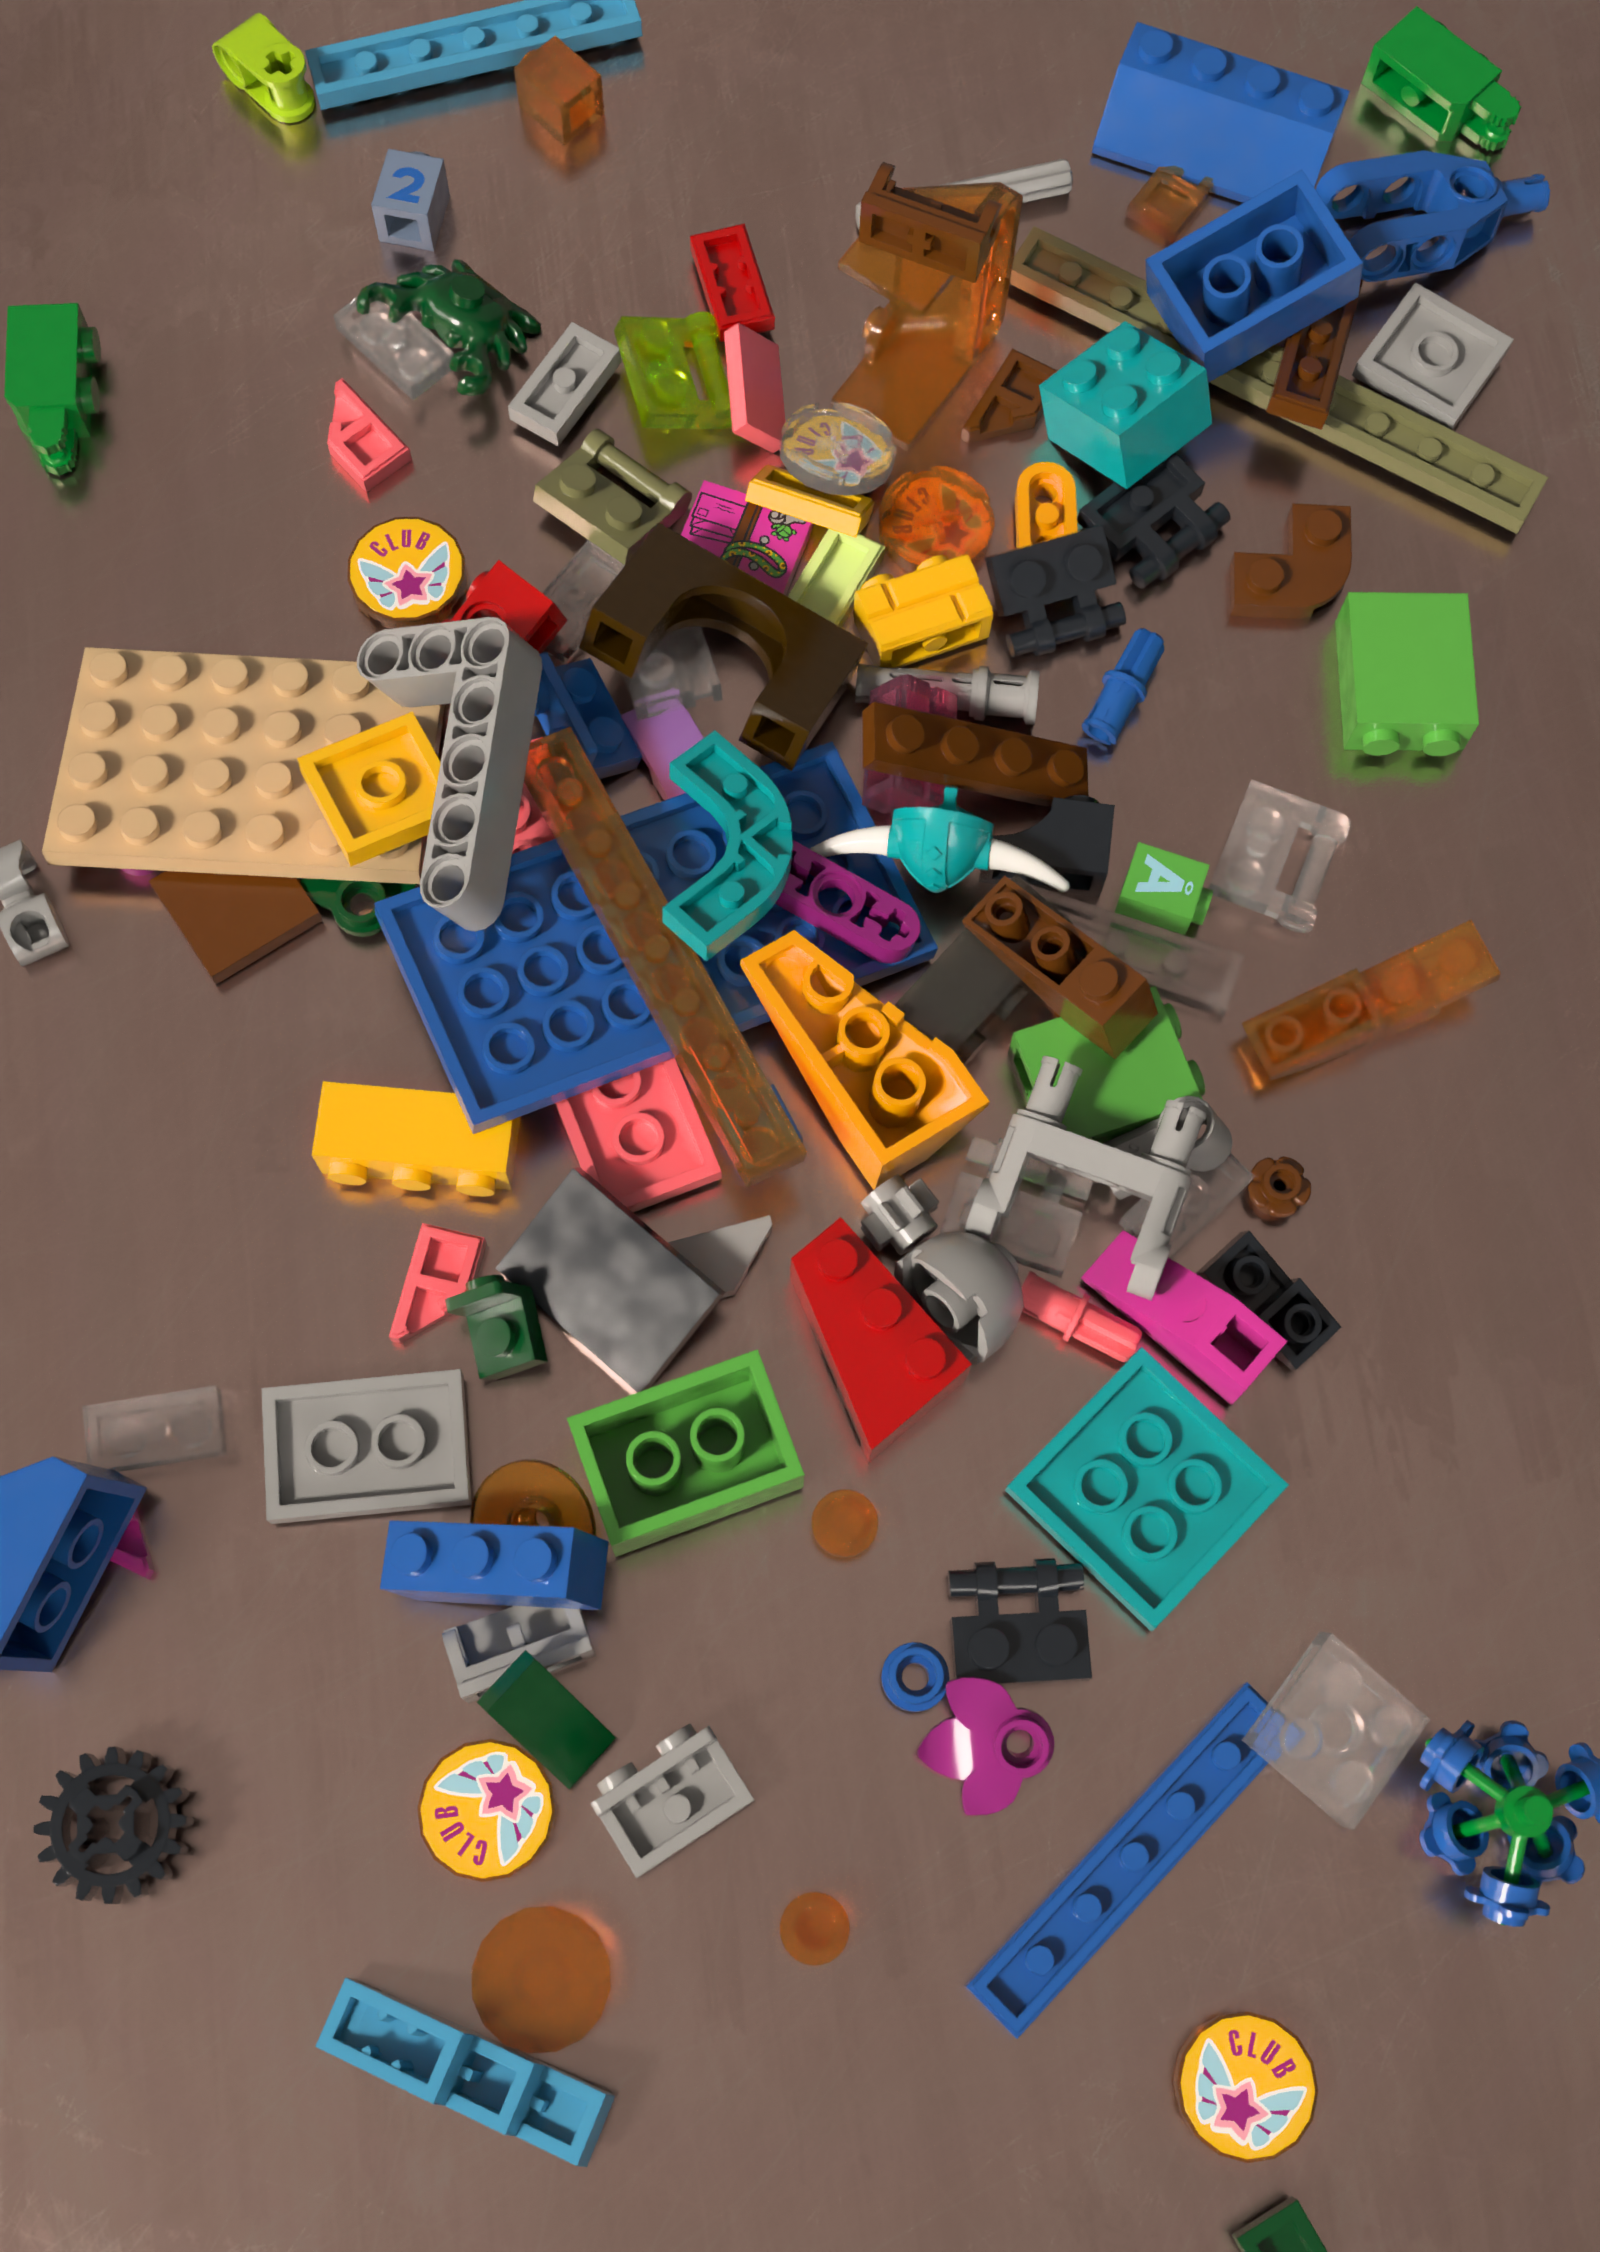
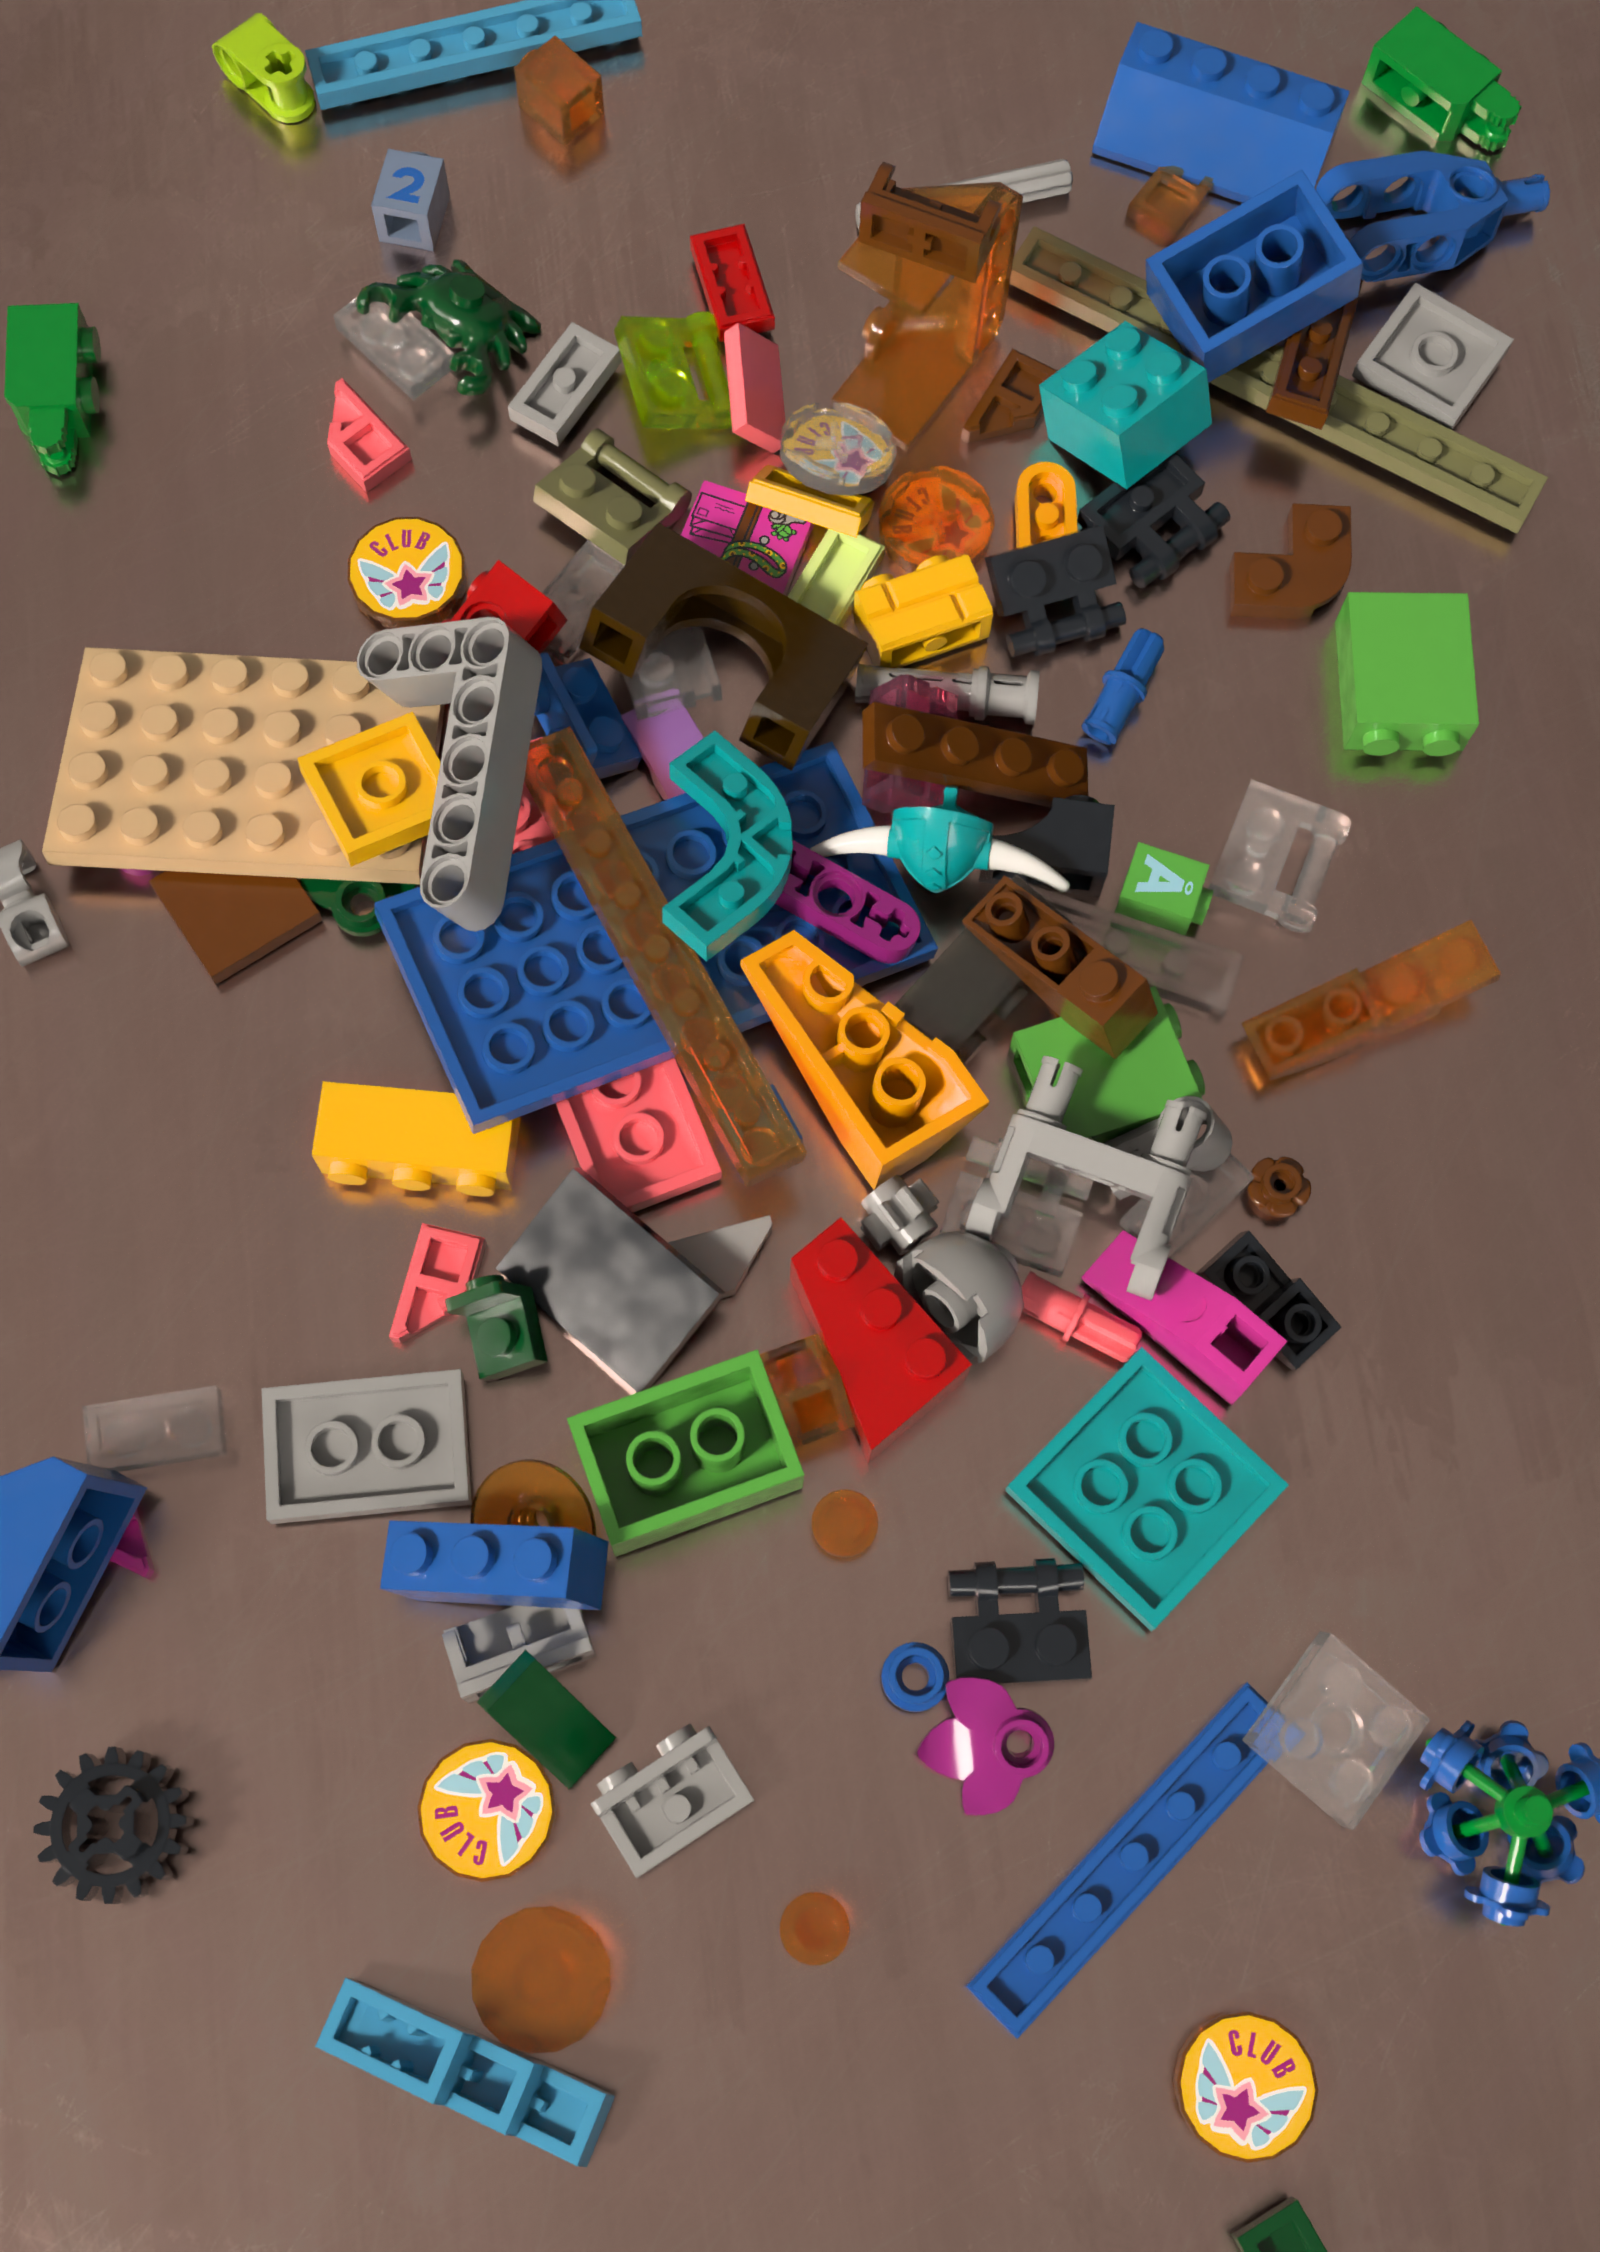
none -> clear orange brick [760,1333,855,1448]

